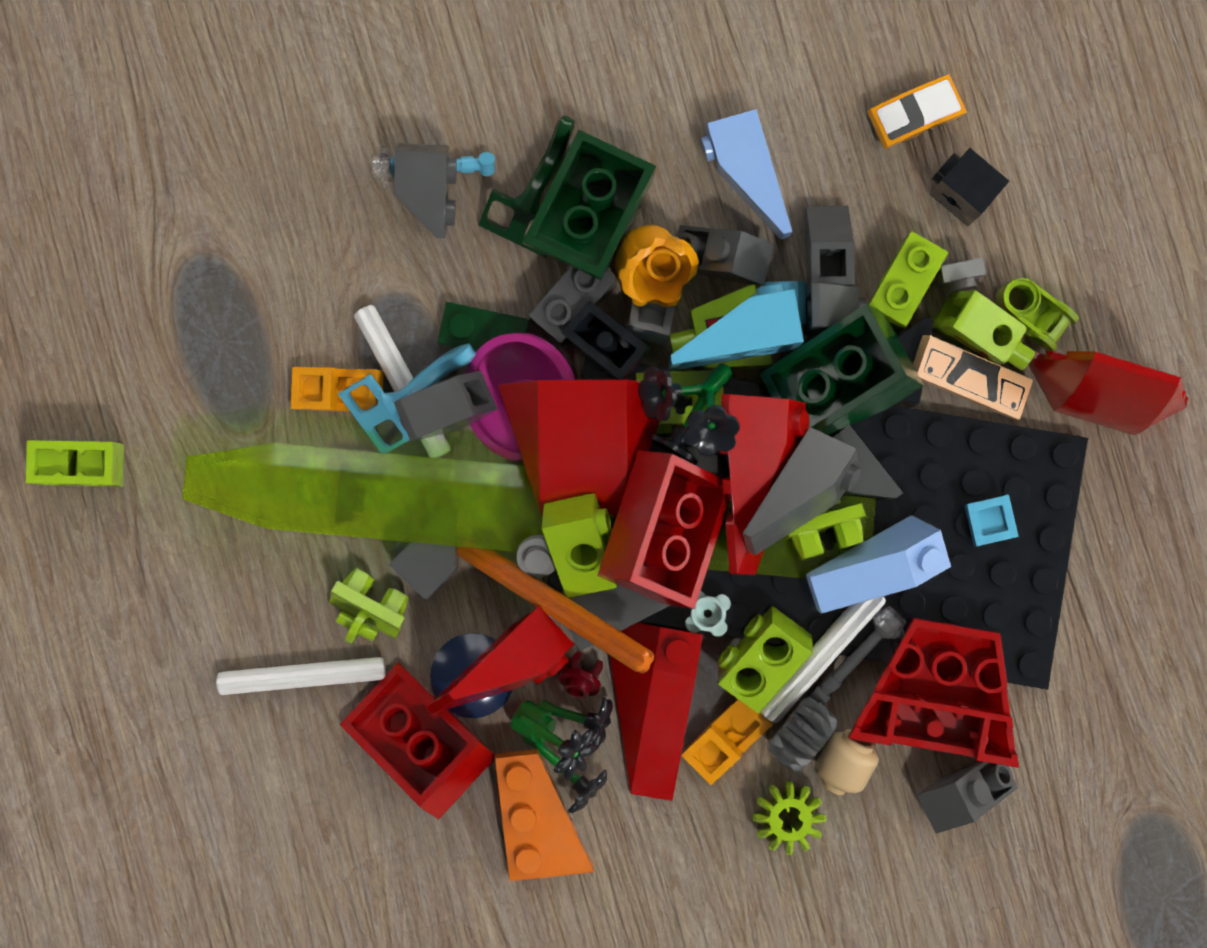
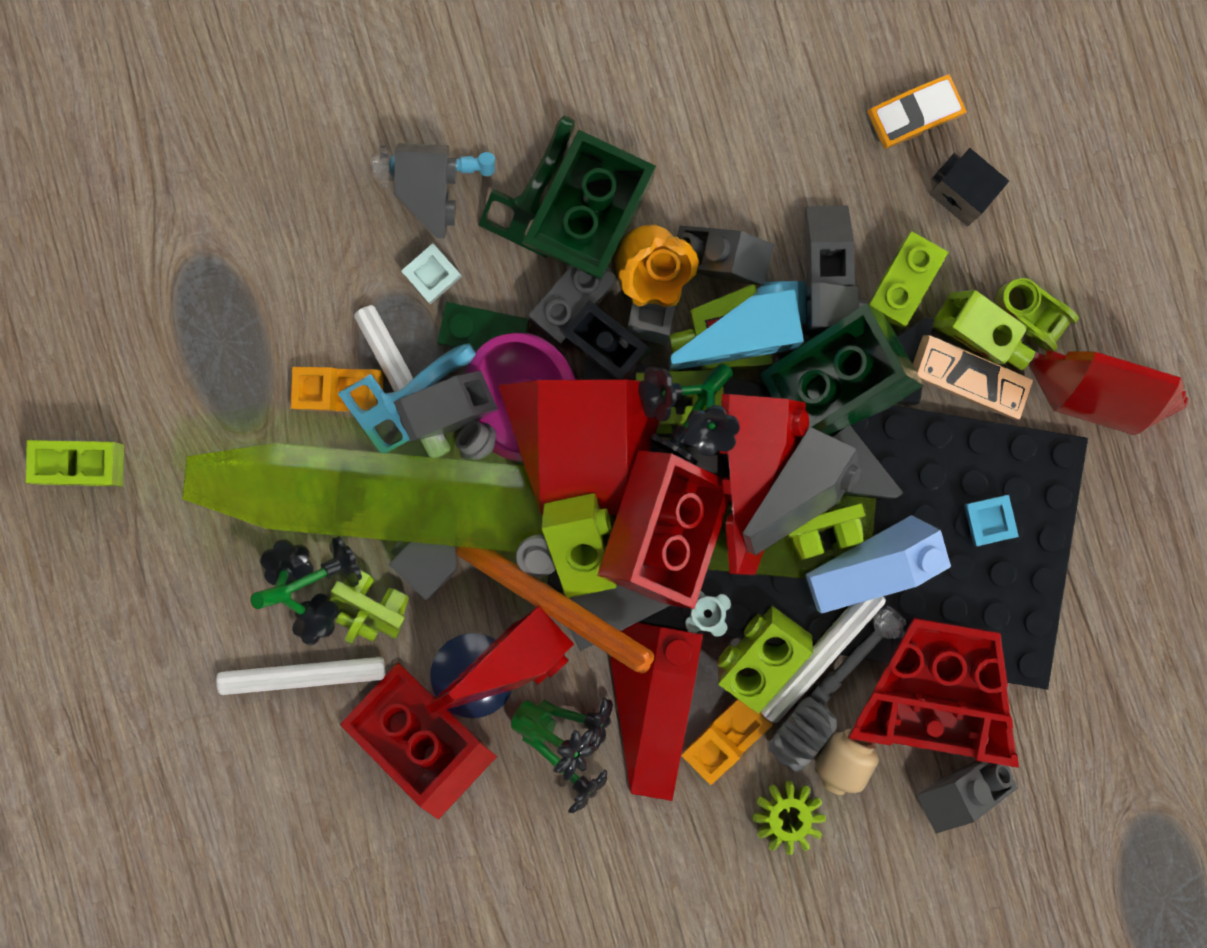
orange wing [495,749,595,881] -> none
dark red plate [559,651,603,699] -> none
light blue slope [700,109,792,240] -> none
light grey plate [936,257,986,292] -> none
none -> black plant [250,536,362,646]
none -> light aqua plate [401,243,462,304]
none -> light grey plate [456,421,496,462]

